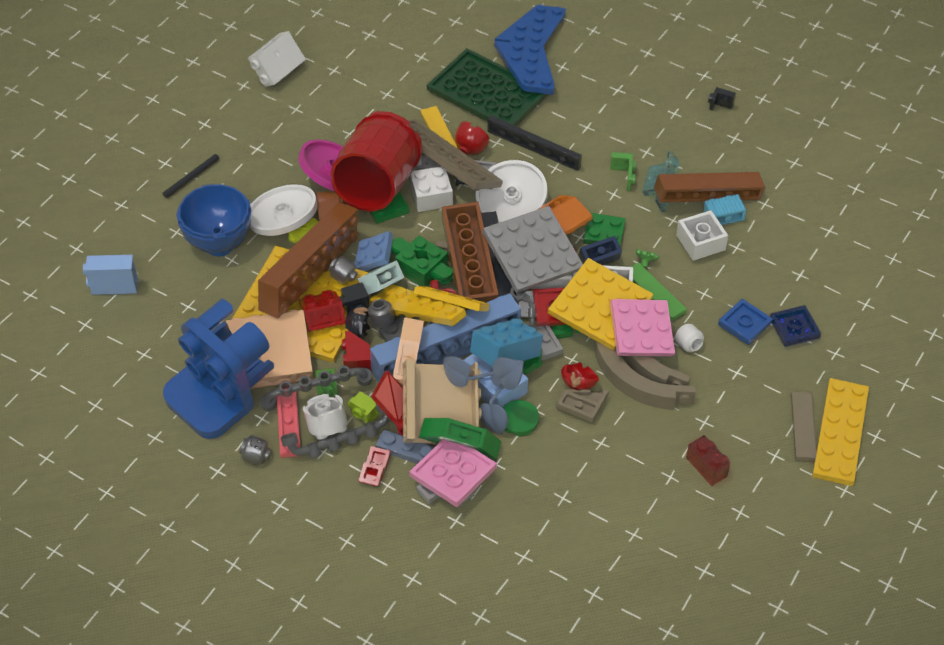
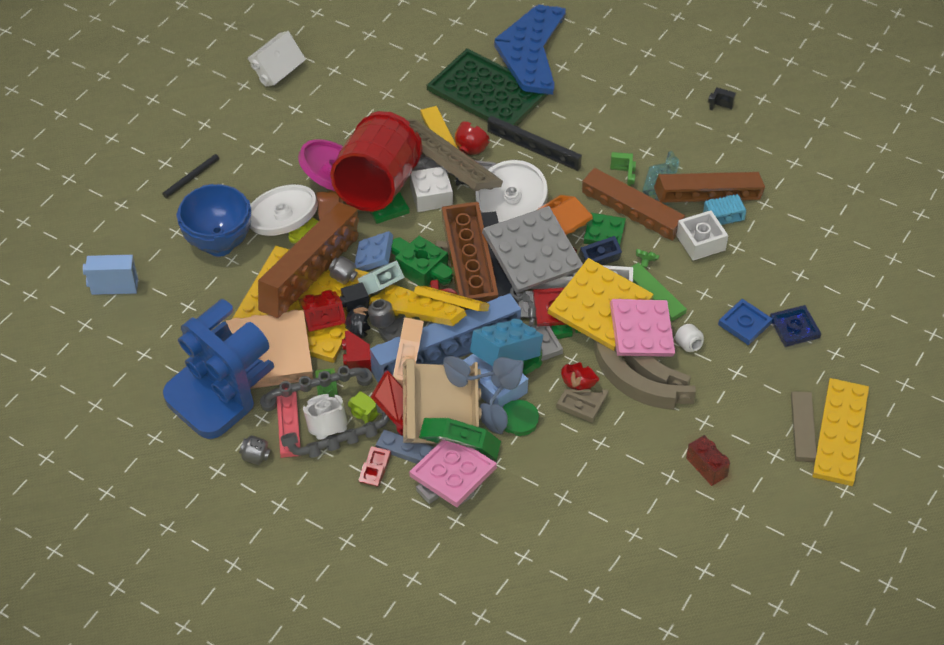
none -> dark orange brick [582,167,685,241]

